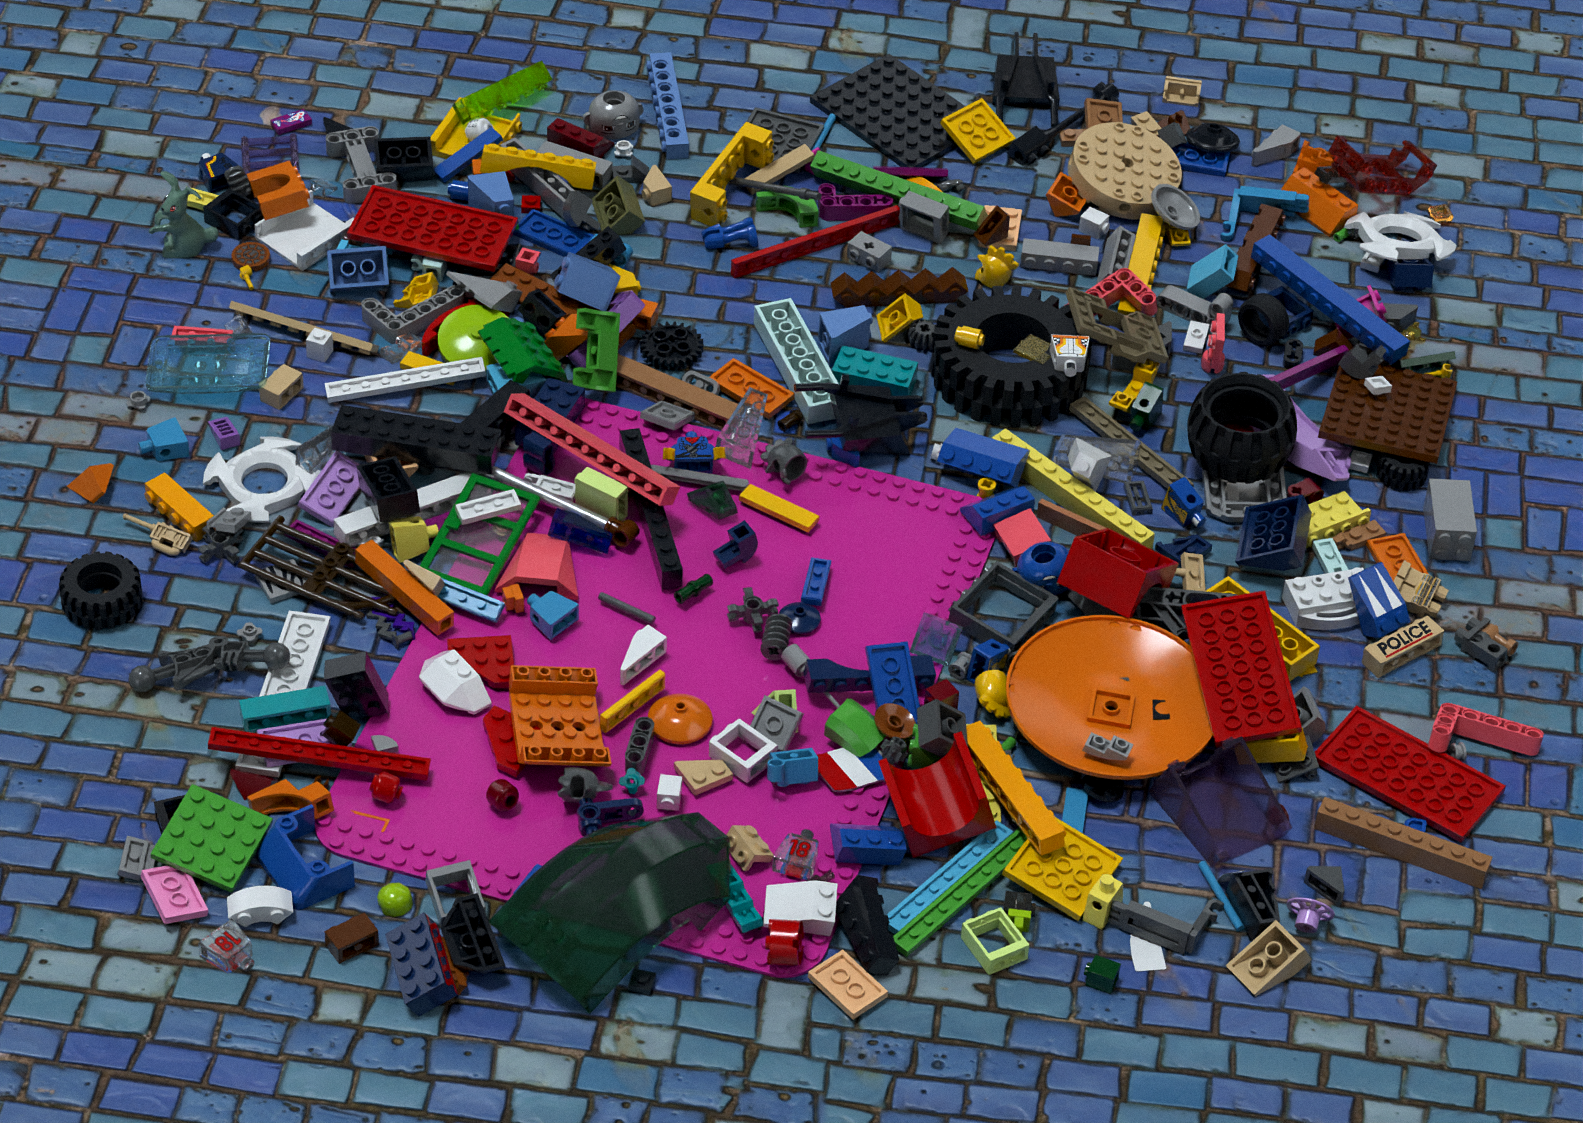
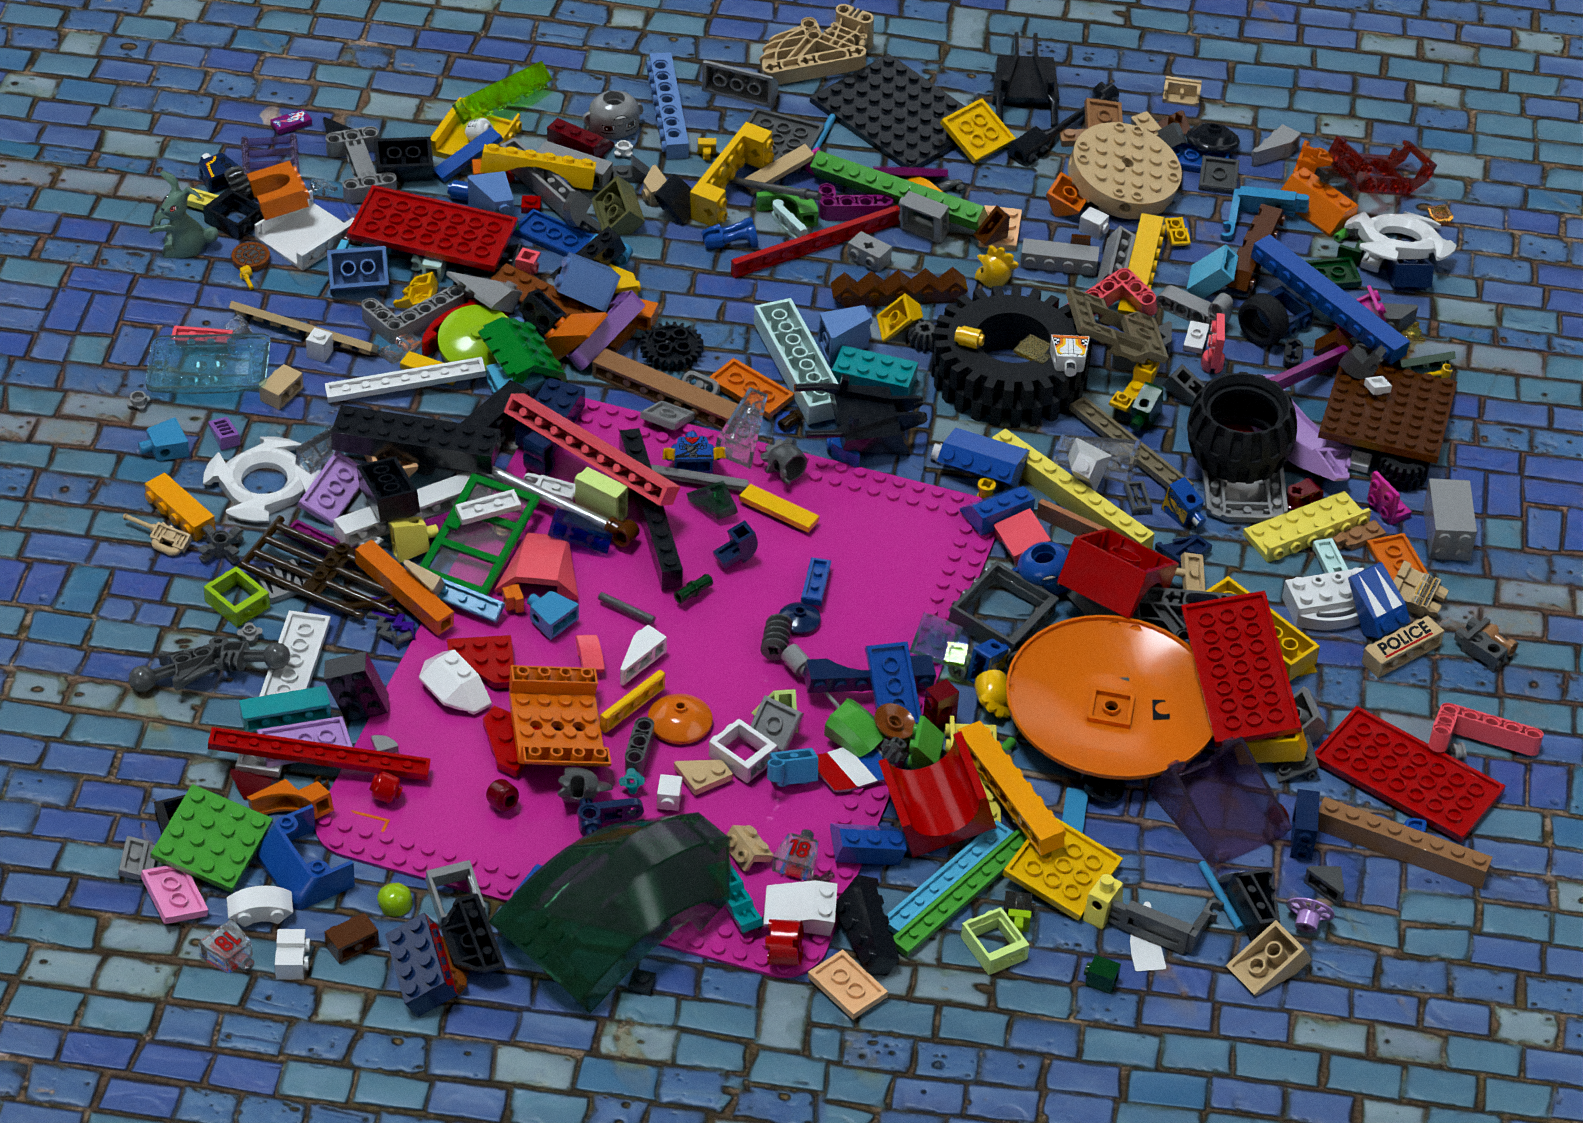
black tyre [59,551,143,630] -> none
orange slope [66,463,114,504] -> none
light grey plate [207,508,251,533] -> none
dark brown brick [322,710,361,746] -> none
bright green bracket [573,308,620,393] -> none
dark grey pin [727,587,779,633] -> none
dark grey brick [917,699,968,758] -> none
light grey slope [1082,732,1134,760] -> none
light grey dish [1151,184,1200,230] -> none
dark blue slope [1235,494,1312,571] -> none
none -> lime window [203,566,270,628]
none -> white brick [275,929,310,980]
none -> coral slope [575,635,605,673]
none -> black slope [654,174,692,225]
none -> yellow tile [697,138,716,160]
none -> light grey slope [702,60,778,108]
none -> tan beam [759,4,874,85]
none -> light aqua plate [772,199,807,239]
none -> clear neon green plate [943,641,969,667]
none -> dark grey slope [1162,364,1205,406]
none -> dark grey tile [1198,155,1240,194]
none -> dark blue window [1290,789,1320,860]
none -> dark green plate [1305,256,1362,289]
none -> dark green panel [1337,240,1366,267]
none -> dark pink bracket [1367,471,1412,525]

